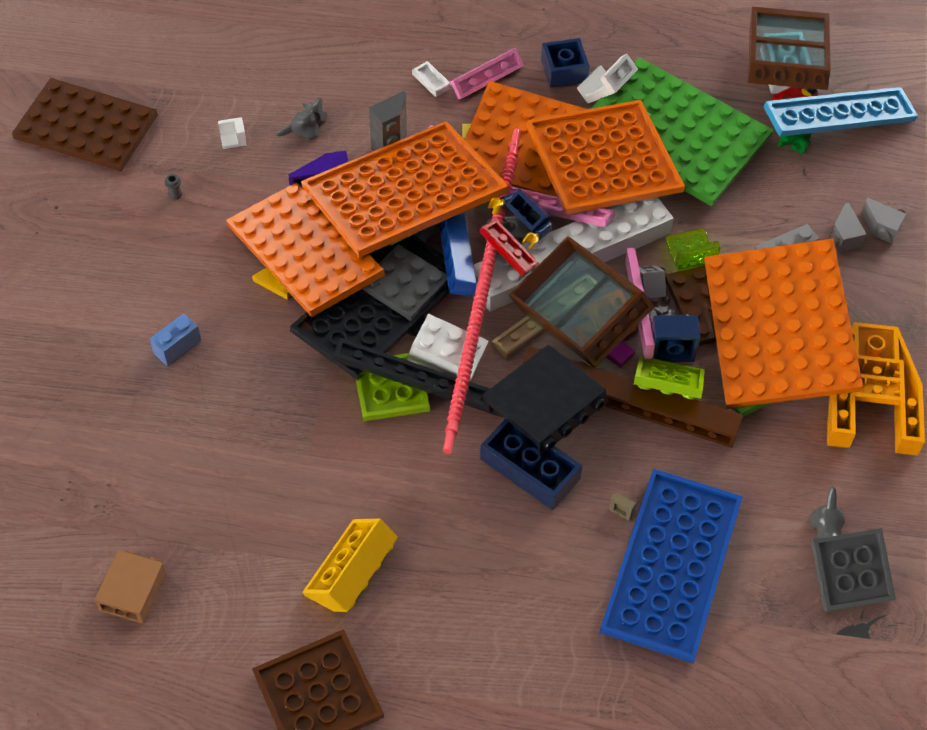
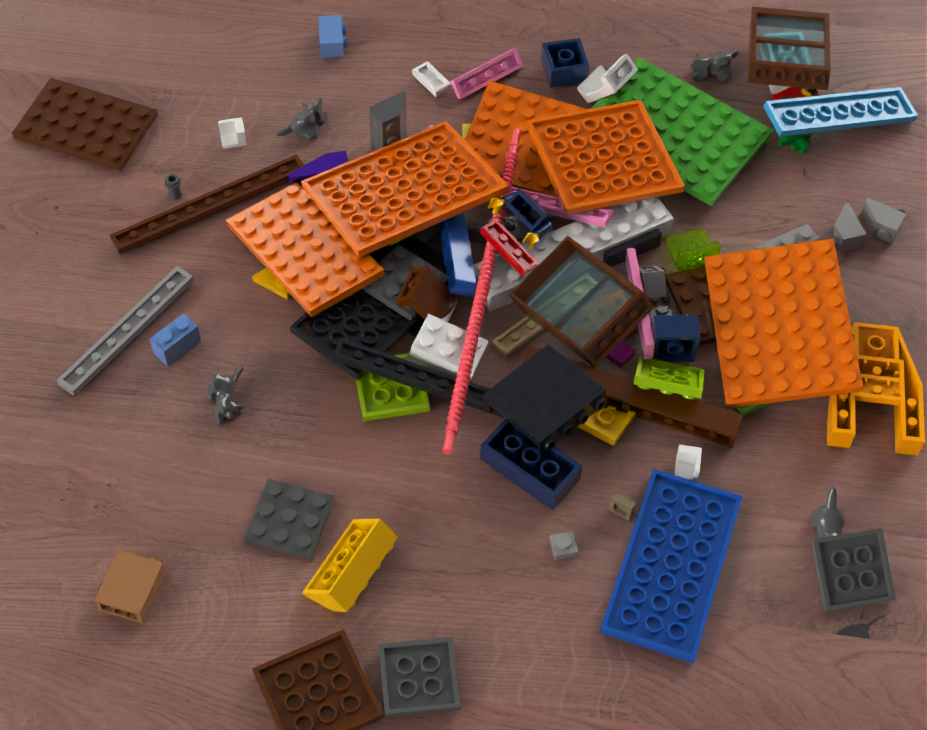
none -> light grey plate [57,266,194,396]
none -> reddish brown plate [110,154,304,254]
none -> dark grey animal [207,366,244,424]
none -> dark grey plate [244,479,334,560]
none -> medium blue brick [318,15,347,58]
none -> dark grey plate [379,637,460,718]
none -> reddish brown panel [396,265,459,322]
none -> dark grey tile [467,222,487,243]
none -> light grey plate [549,531,578,560]
none -> yellow wing [577,406,636,446]
none -> black tile [603,229,662,267]
none -> white panel [674,445,702,482]
none -> dark grey animal [691,50,739,82]

